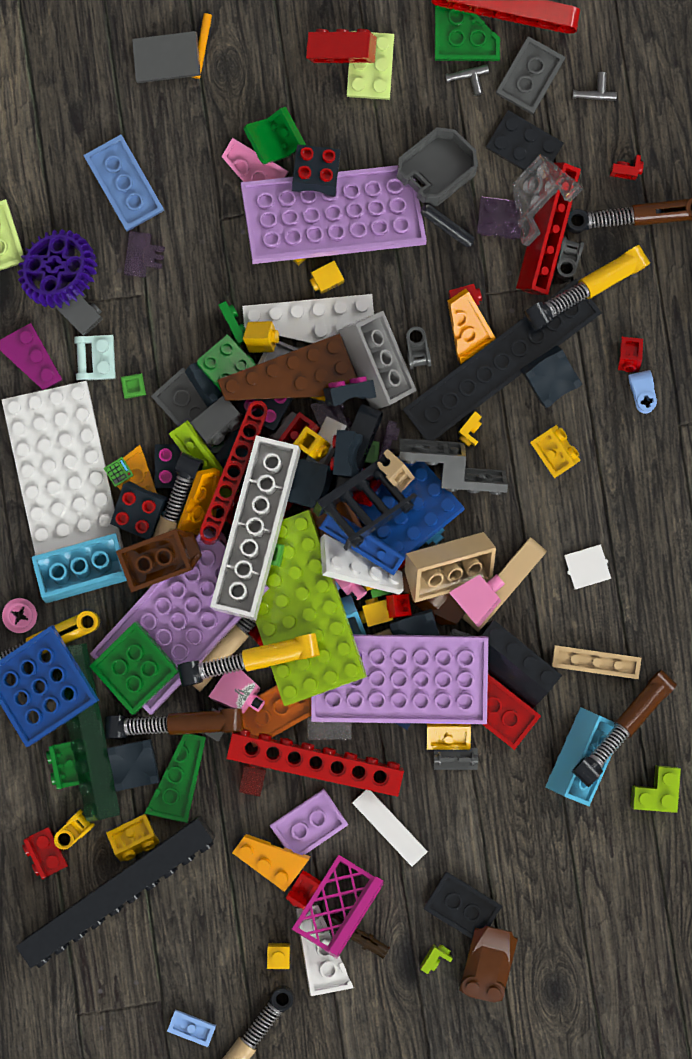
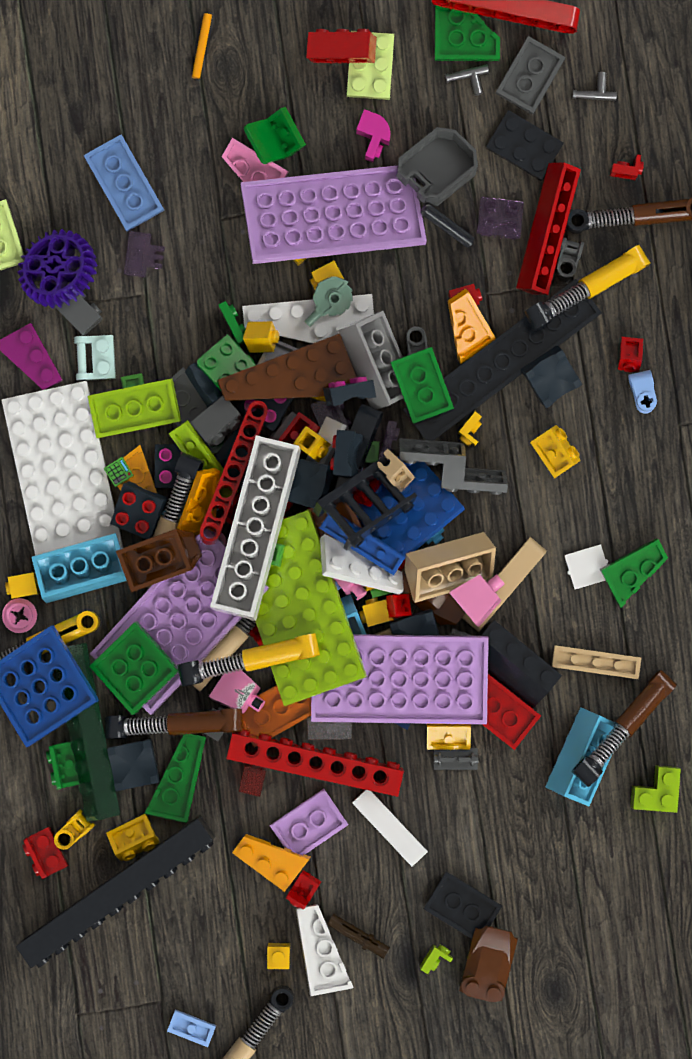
dark grey tile [132,31,201,83] -> none
black brick [292,145,341,196] -> none
dark pink fence [292,855,383,959] -> none
clear wing [512,155,583,246] -> none
none -> yellow brick [5,572,40,599]
none -> lime plate [88,378,181,438]
none -> sand green piece [304,276,353,327]
none -> dark pink brick [356,109,390,163]
none -> green plate [390,347,454,424]
none -> green wing [600,538,668,608]

